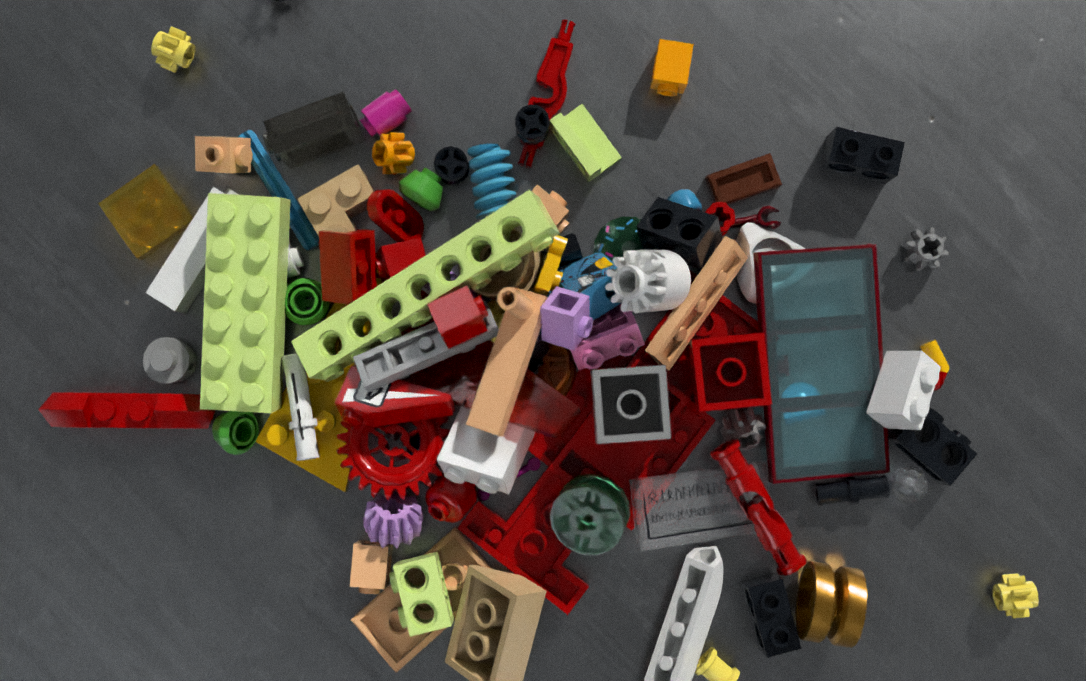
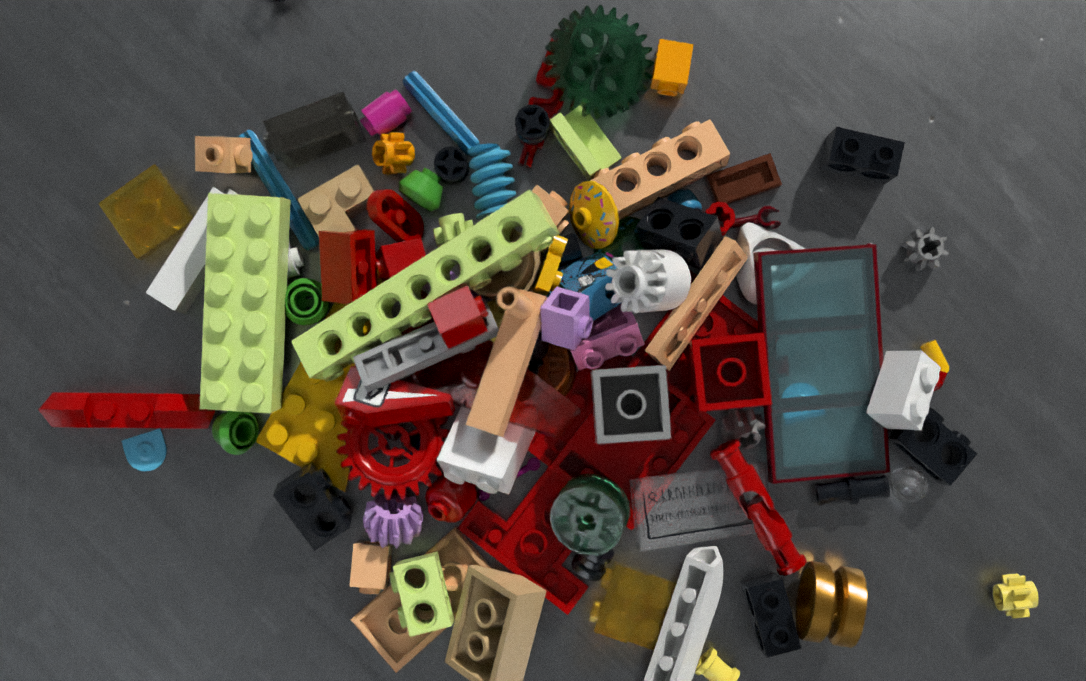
light grey piece [143,337,197,384] -> none
light yellow gear [151,26,195,73] -> none
white pin [281,353,320,461] -> none
none -> medium azure piece [121,428,167,471]
none -> black brick [273,461,353,551]
none -> dark azure axle [402,71,479,155]
none -> yellowish green gear [433,213,474,247]
none -> clear green gear [543,5,654,119]
none -> yellow dish [569,181,619,249]
none -> black wheel [571,536,614,581]
none -> clear yellow plate [589,561,677,650]
none -> light nougat brick [590,119,730,221]

